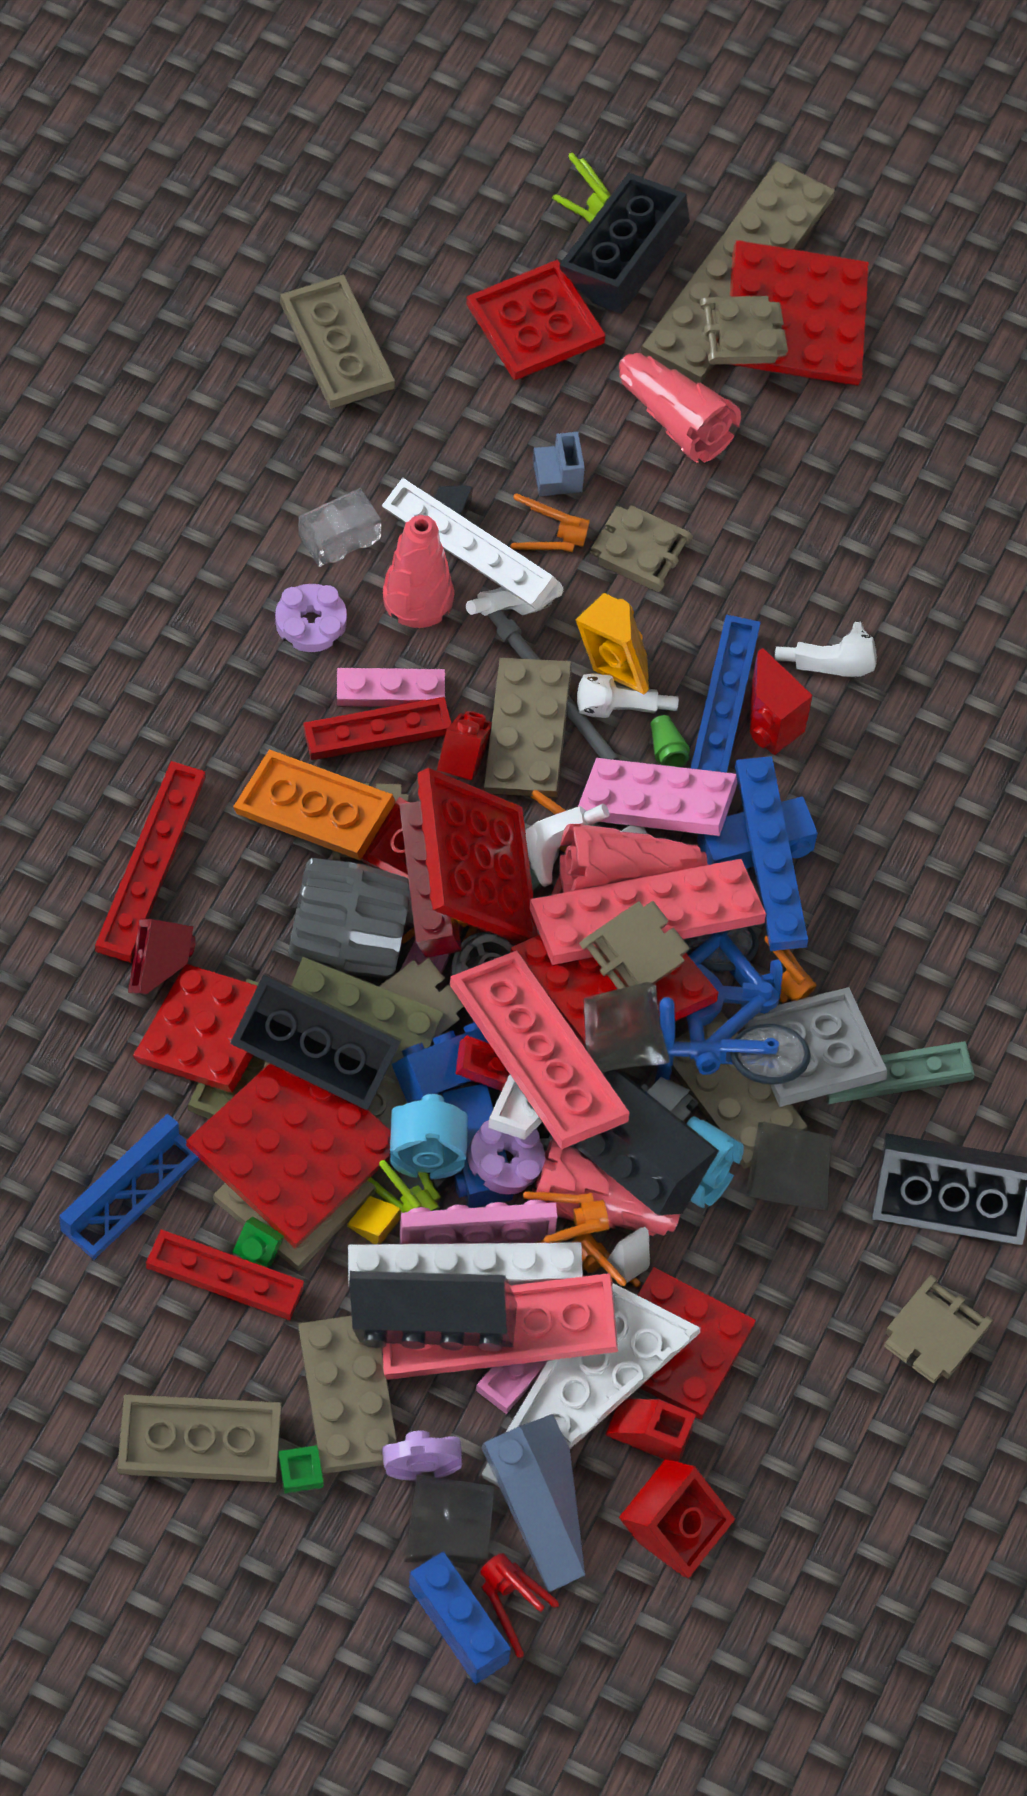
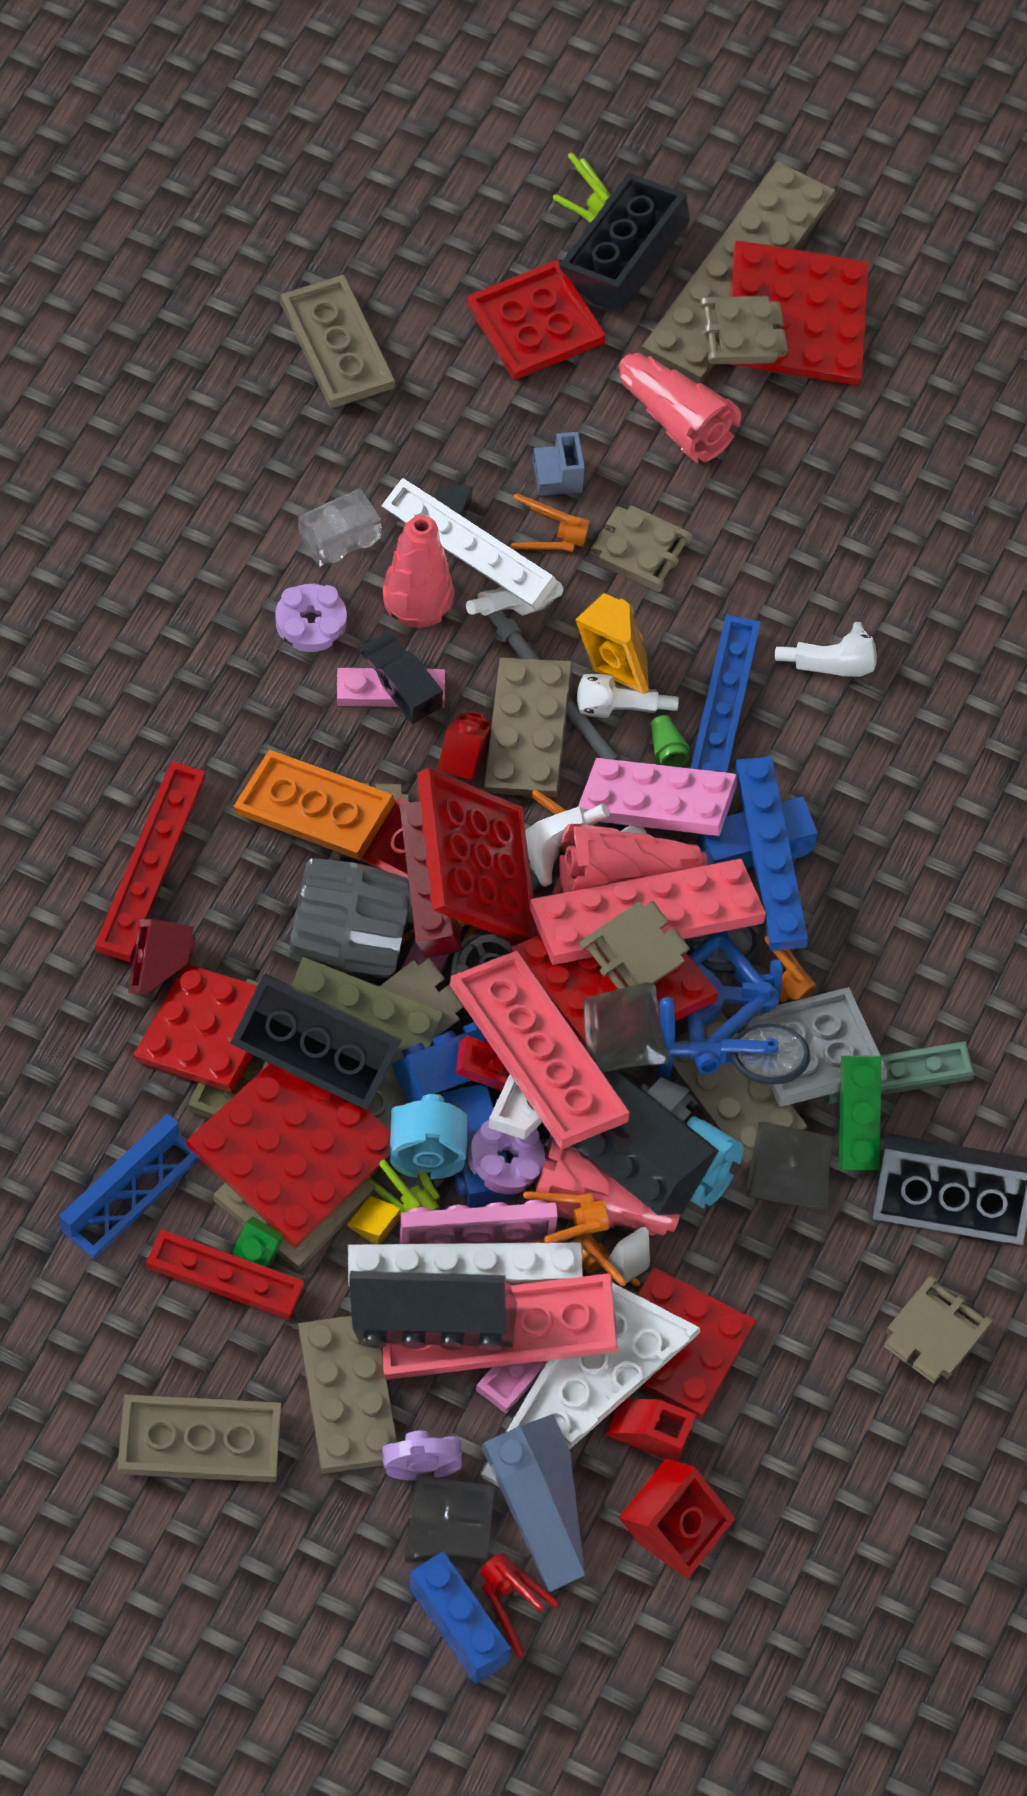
green plate [278,1445,324,1494] -> none
red plate [303,697,452,760] -> none
red slope [750,648,813,756] -> none
none -> black piece [359,630,443,724]
none -> green plate [839,1055,882,1170]

